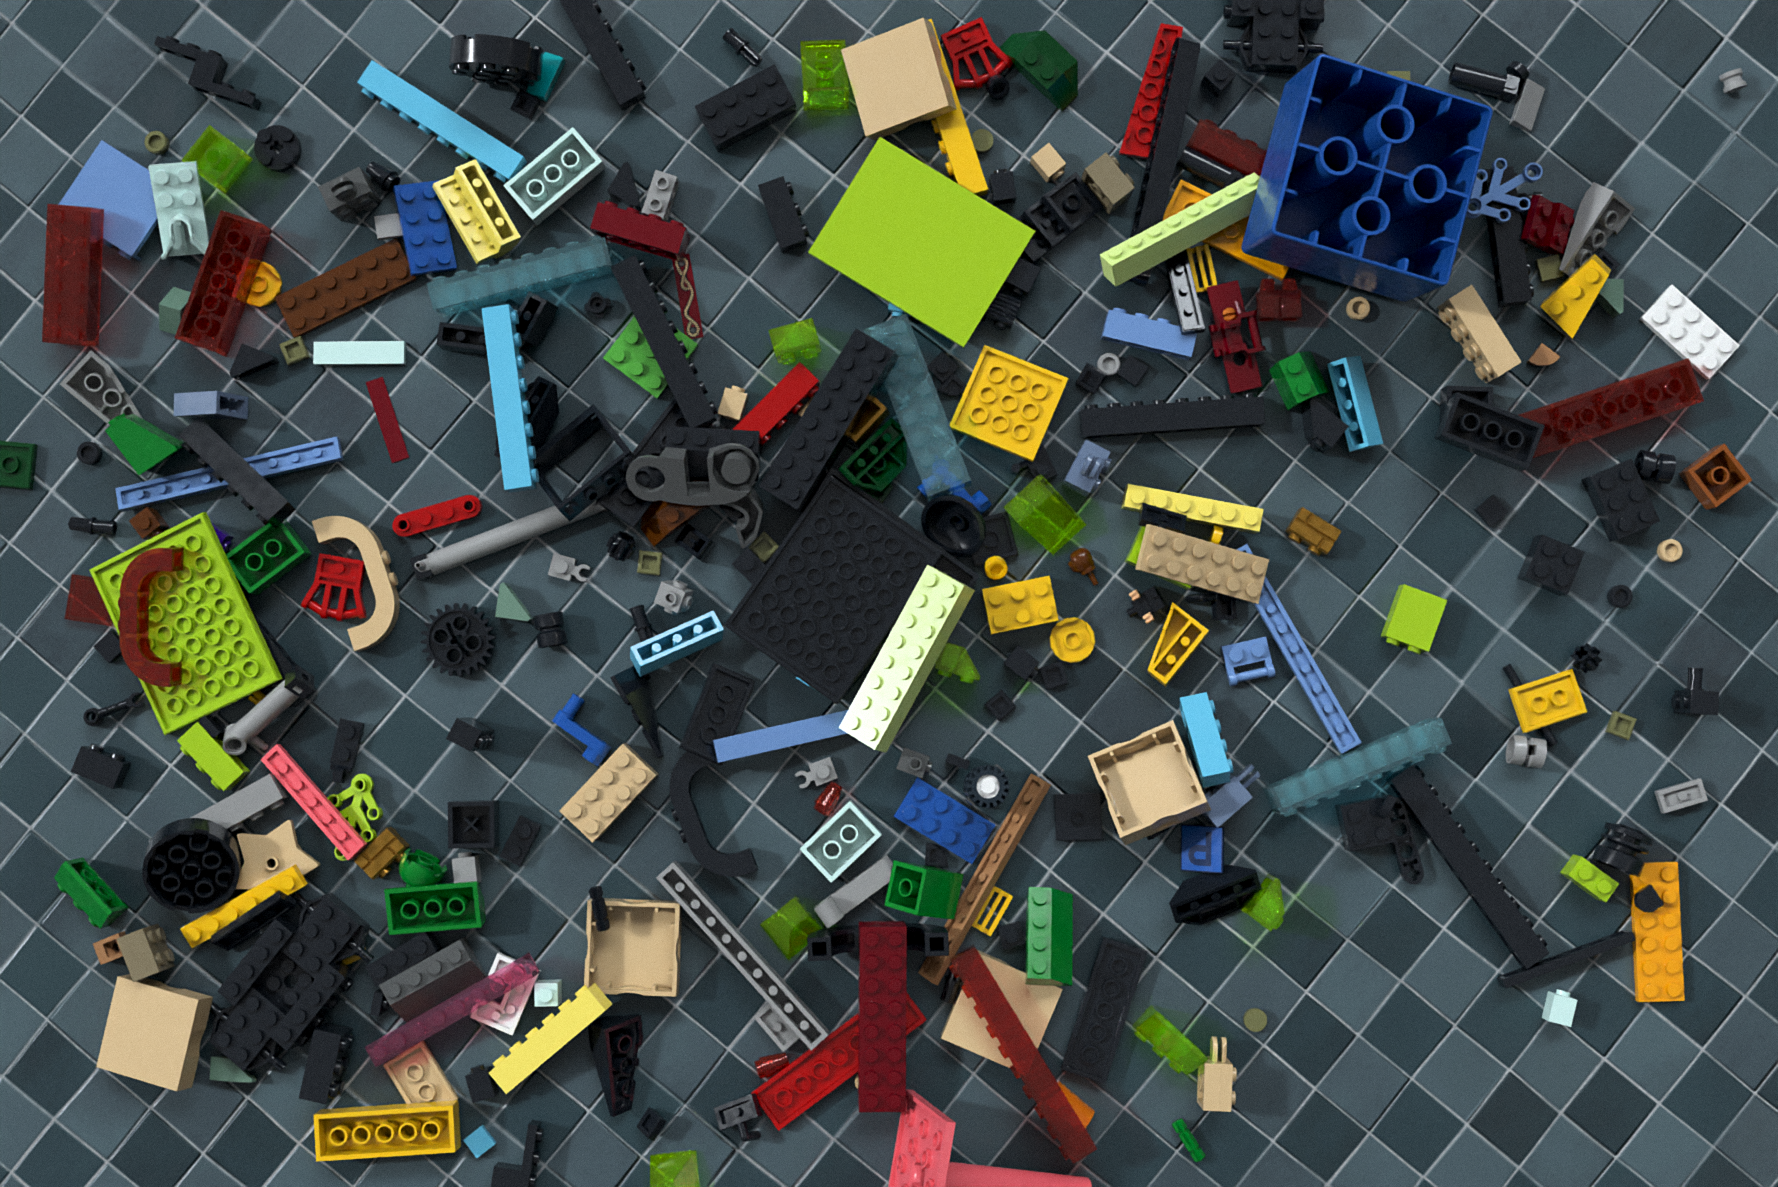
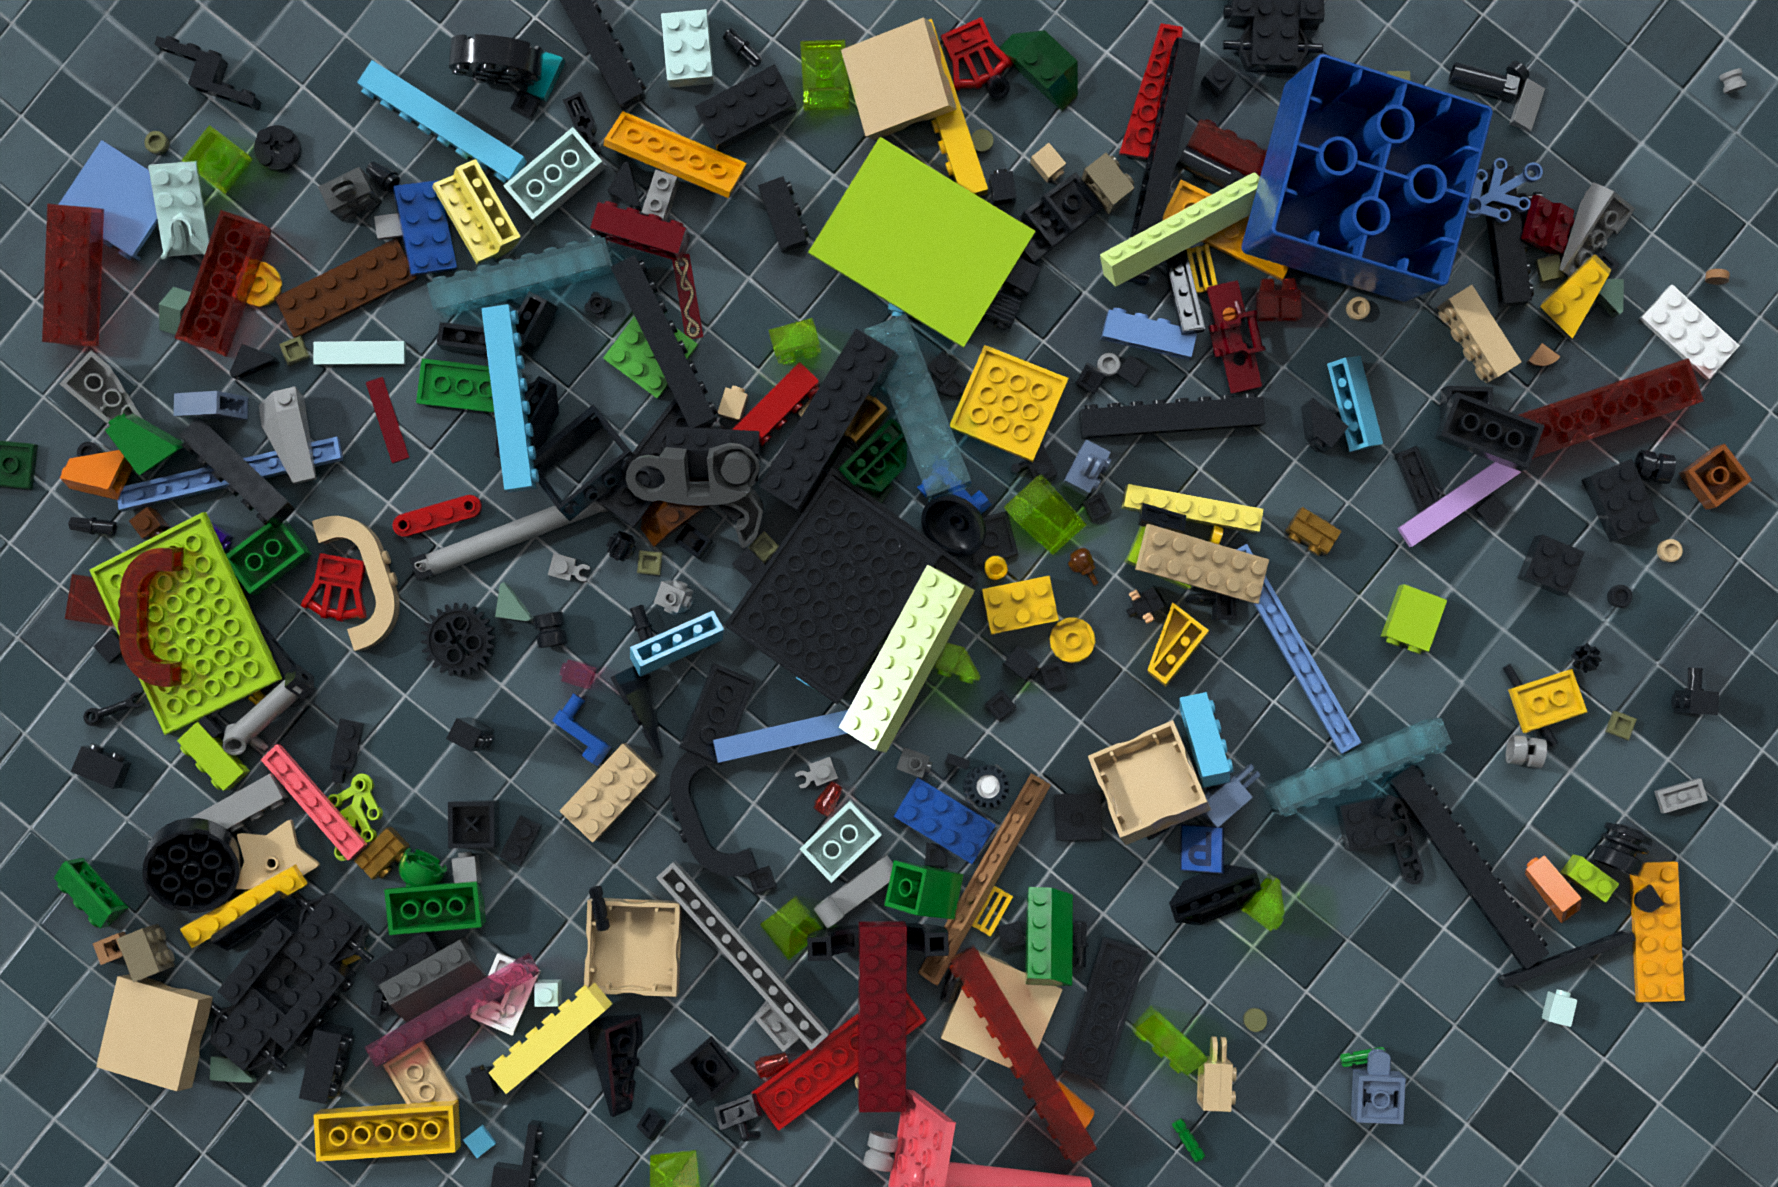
medium blue plate [1220,637,1275,687] -> none
green slope [1269,351,1329,411] -> none
none -> orange slope [60,450,133,500]
none -> light grey wedge [259,387,317,484]
none -> green plate [416,358,495,413]
none -> clear pink brick [559,659,597,689]
none -> black piece [563,92,602,155]
none -> light orange plate [603,111,747,198]
none -> light aqua brick [661,9,715,88]
none -> black slope [670,1036,740,1107]
none -> black tile [748,865,777,895]
none -> light grey wheel [863,1131,899,1172]
none -> black axle [1072,921,1088,968]
none -> black tile [1082,492,1112,523]
none -> green axle [1340,1047,1386,1067]
none -> sand blue brick [1351,1048,1406,1124]
none -> black tile [1394,446,1439,514]
none -> lavender tile [1397,462,1521,547]
none -> slope [1525,855,1582,923]
none -> medium nougat tile [1705,269,1730,285]

